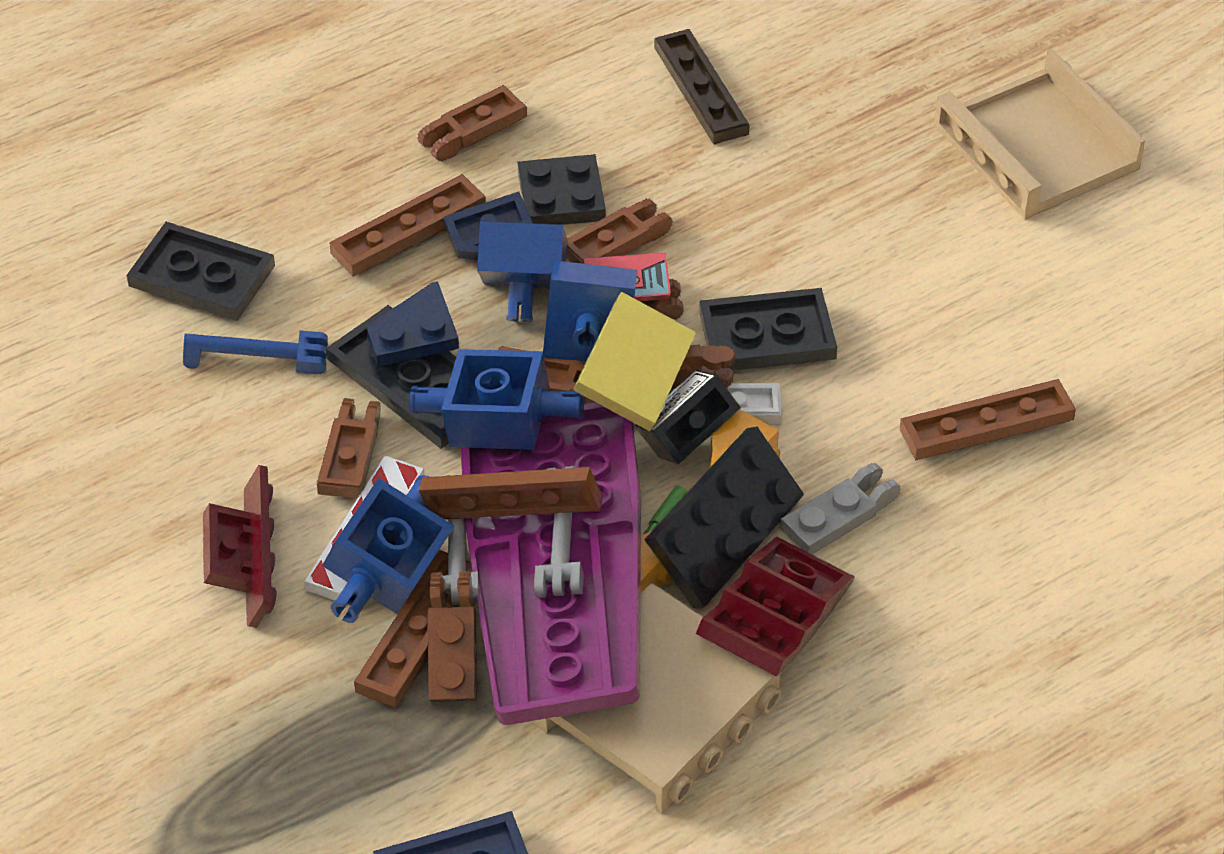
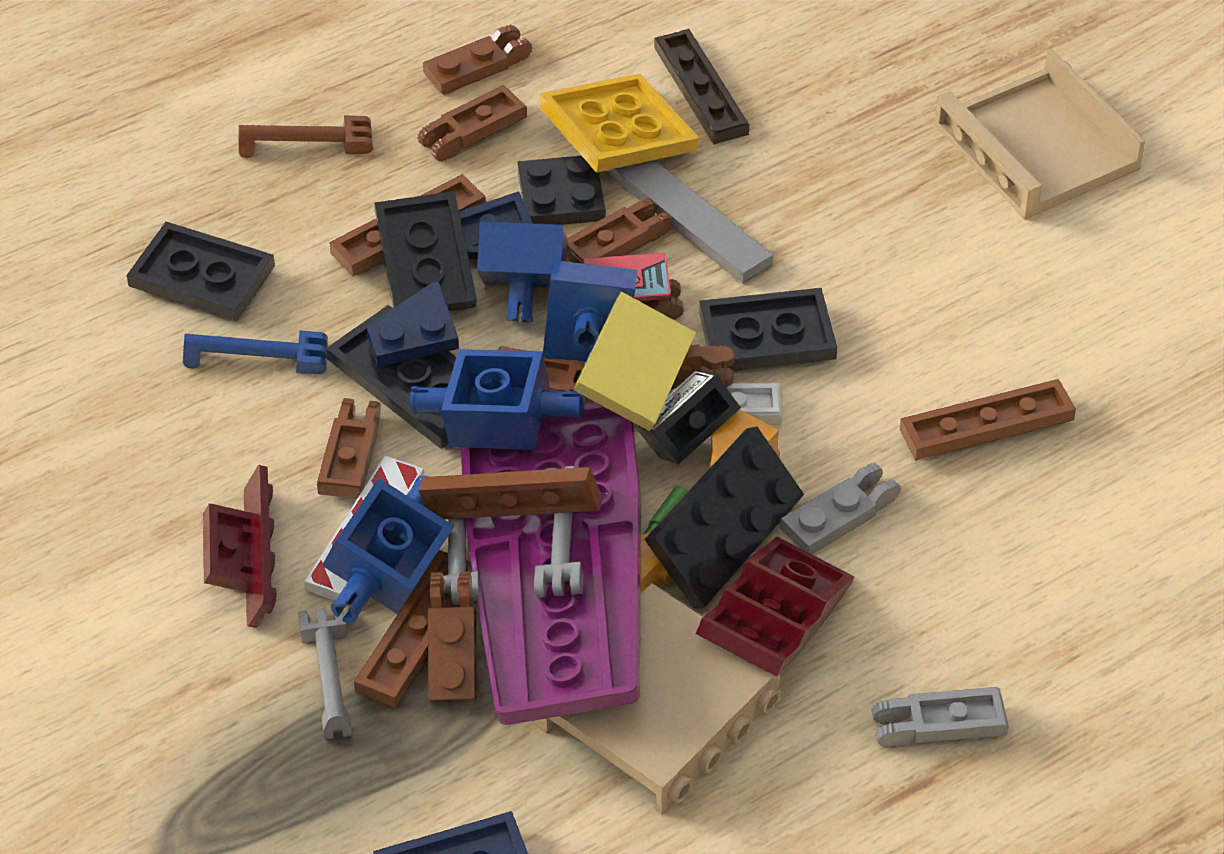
none -> dark orange hinge [238,115,373,158]
none -> light grey hinge [298,608,352,740]
none -> black plate [374,191,477,311]
none -> dark orange hinge [423,24,533,95]
none -> yellow plate [539,73,700,172]
none -> light grey tile [604,160,773,283]
none -> light grey hinge [871,687,1009,748]

